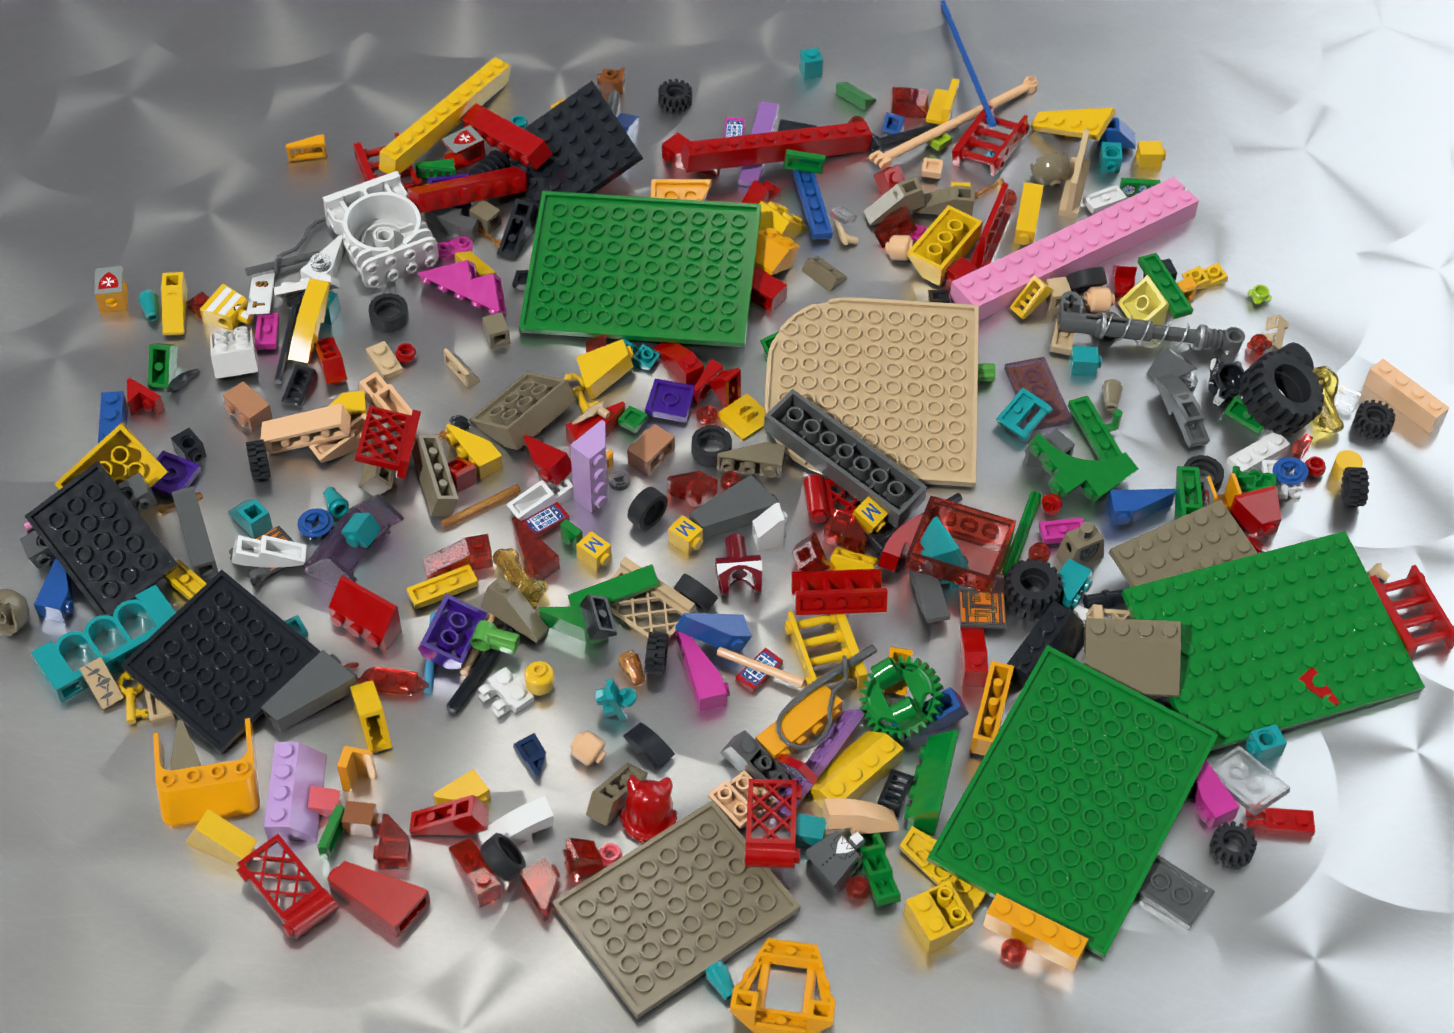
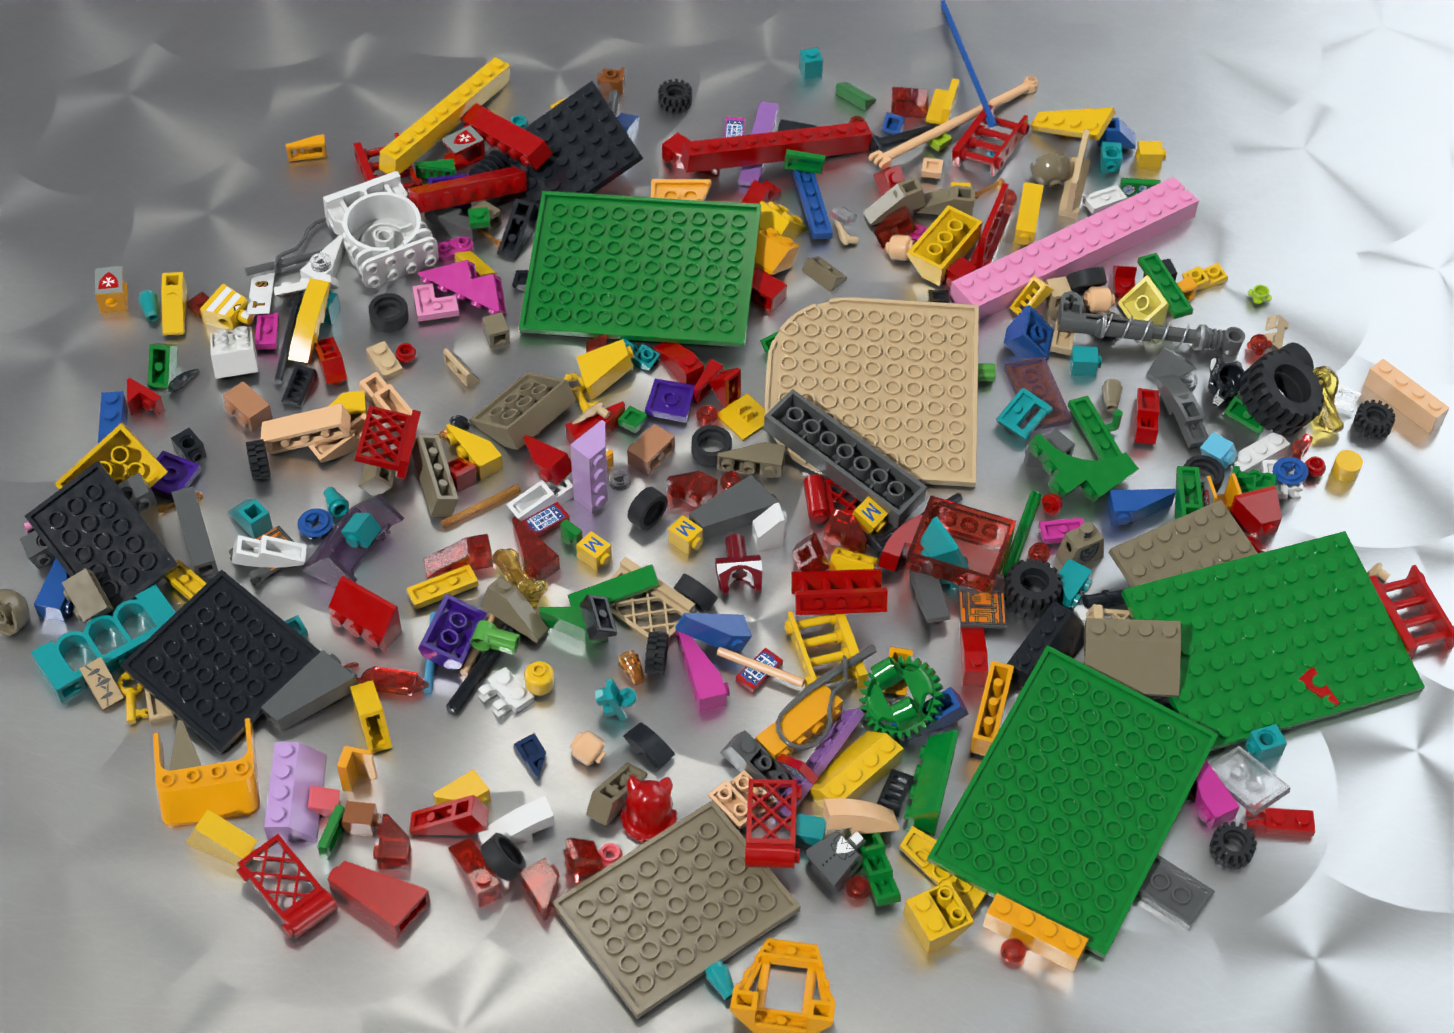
black tyre [1341,467,1370,506] -> none
none -> dark tan brick [62,568,114,622]
none -> bright pink plate [412,283,459,322]
none -> green plate [468,207,490,229]
none -> blue slope [1004,305,1054,361]
none -> red slope [1134,388,1160,445]
none -> medium azure brick [1200,432,1237,470]

